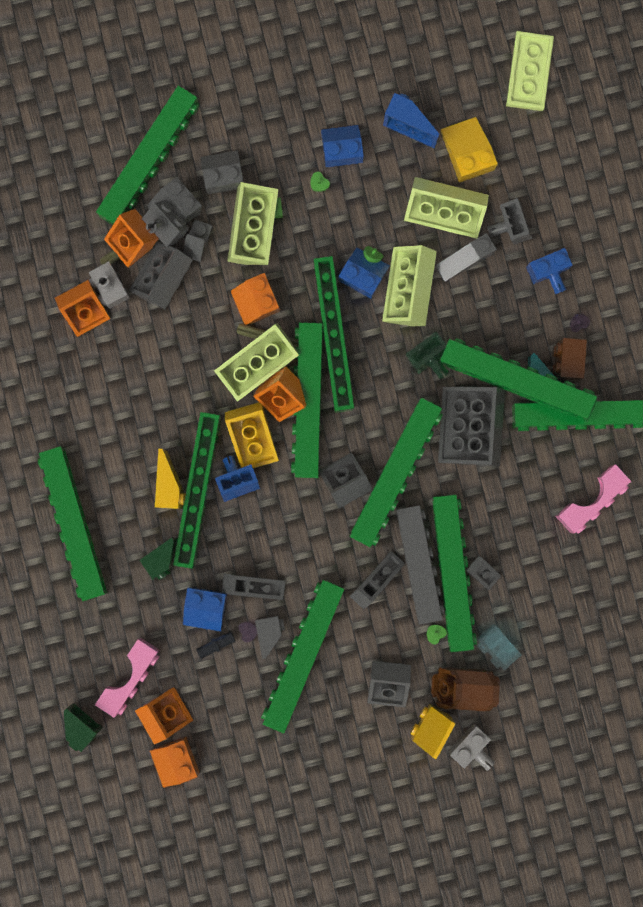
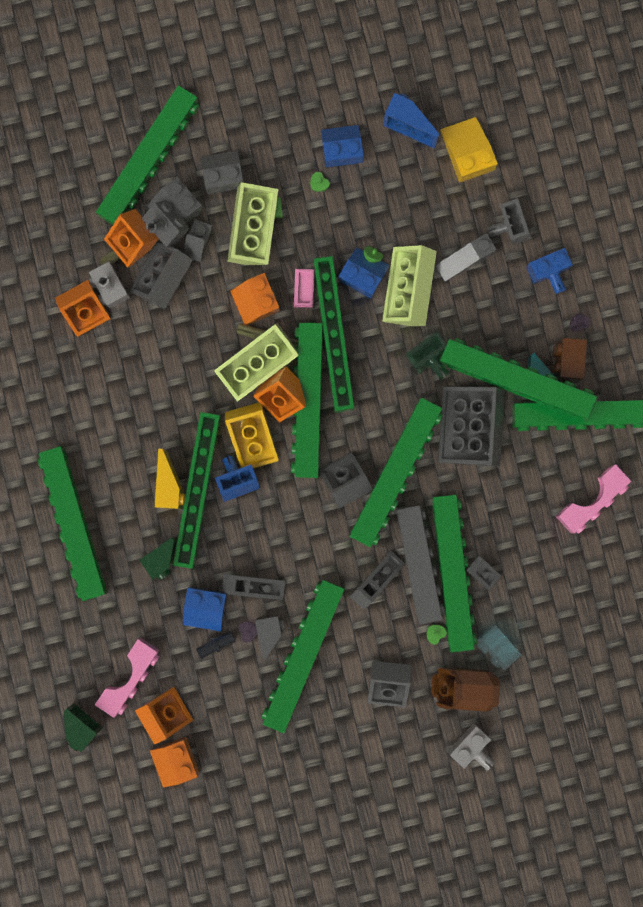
yellowish green slope [404,177,489,239] -> none
yellow slope [410,704,455,759] -> none
yellowish green tile [506,31,554,111] -> none
none -> bright pink tile [294,269,314,308]

